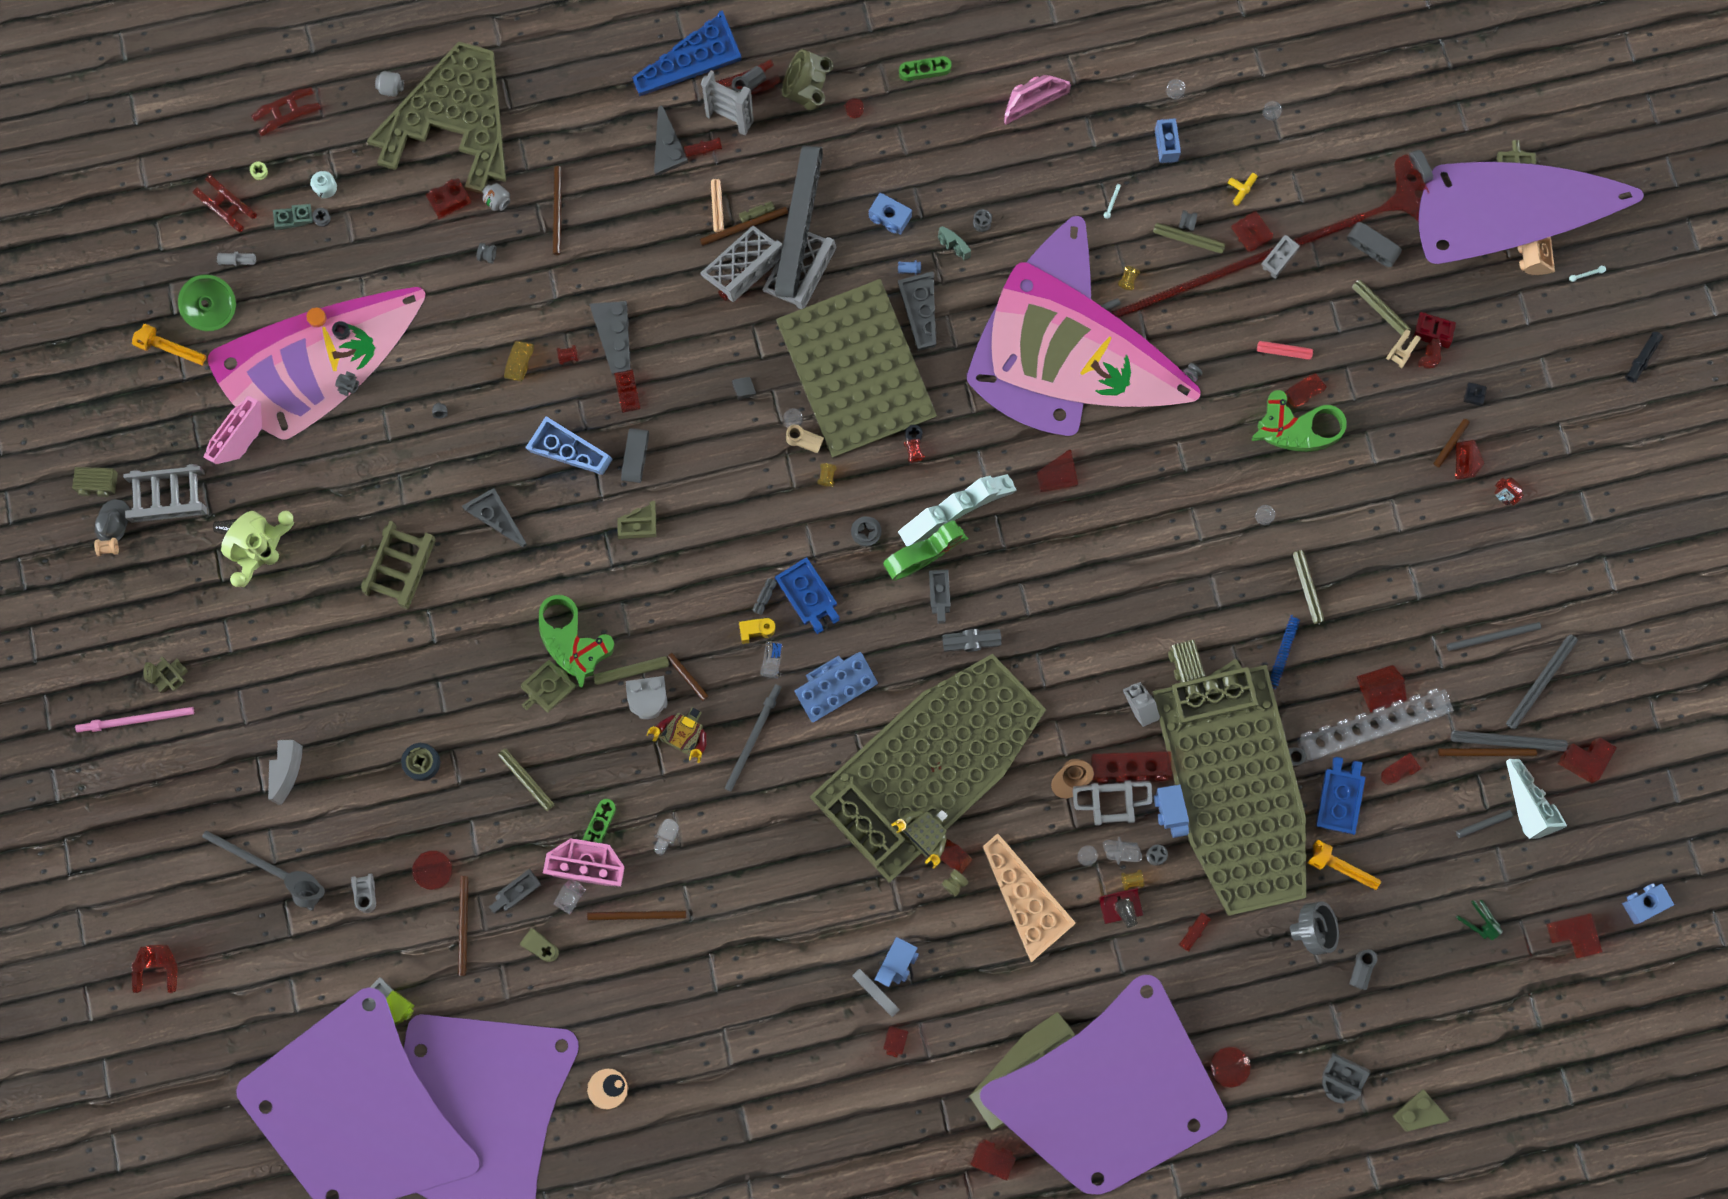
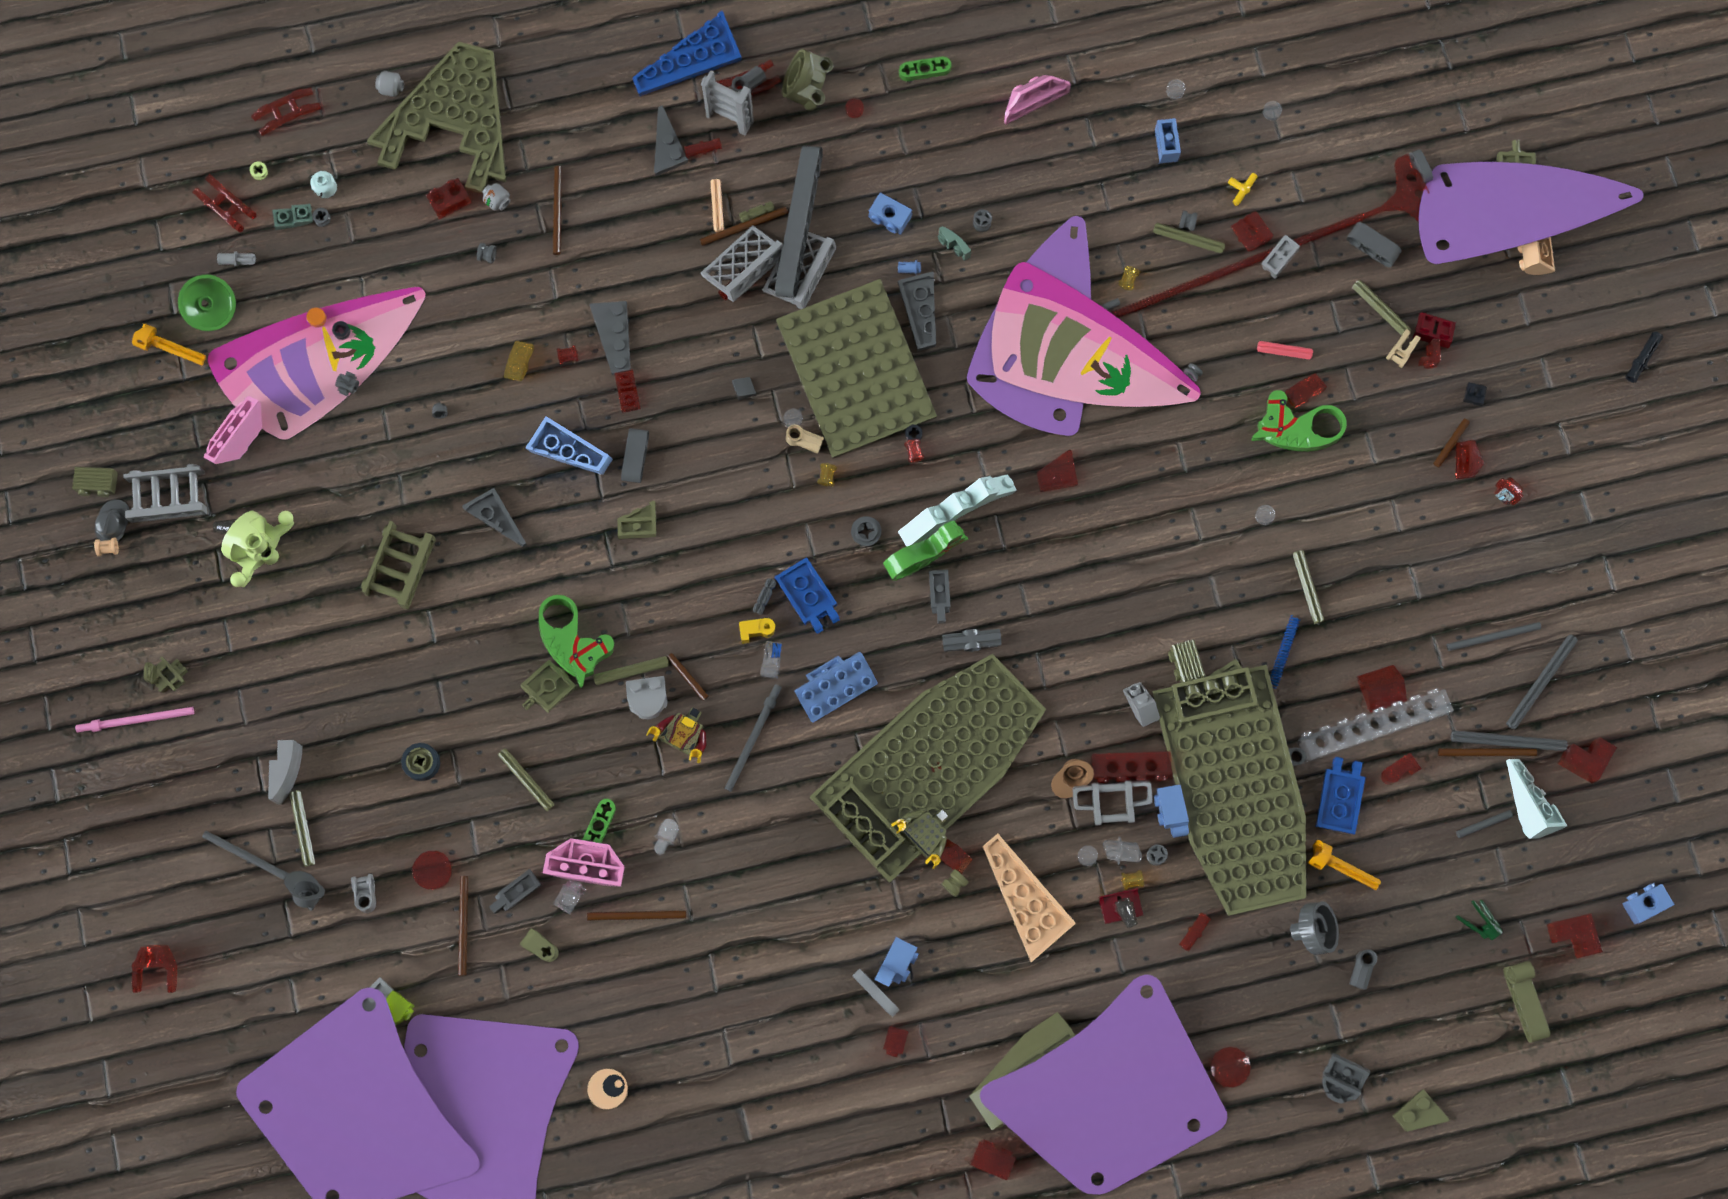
light aqua hinge [1104,184,1121,219] -> none
light aqua hinge [1569,266,1606,282] -> none
none -> axle [290,790,315,867]
none -> olive beam [1503,961,1550,1043]

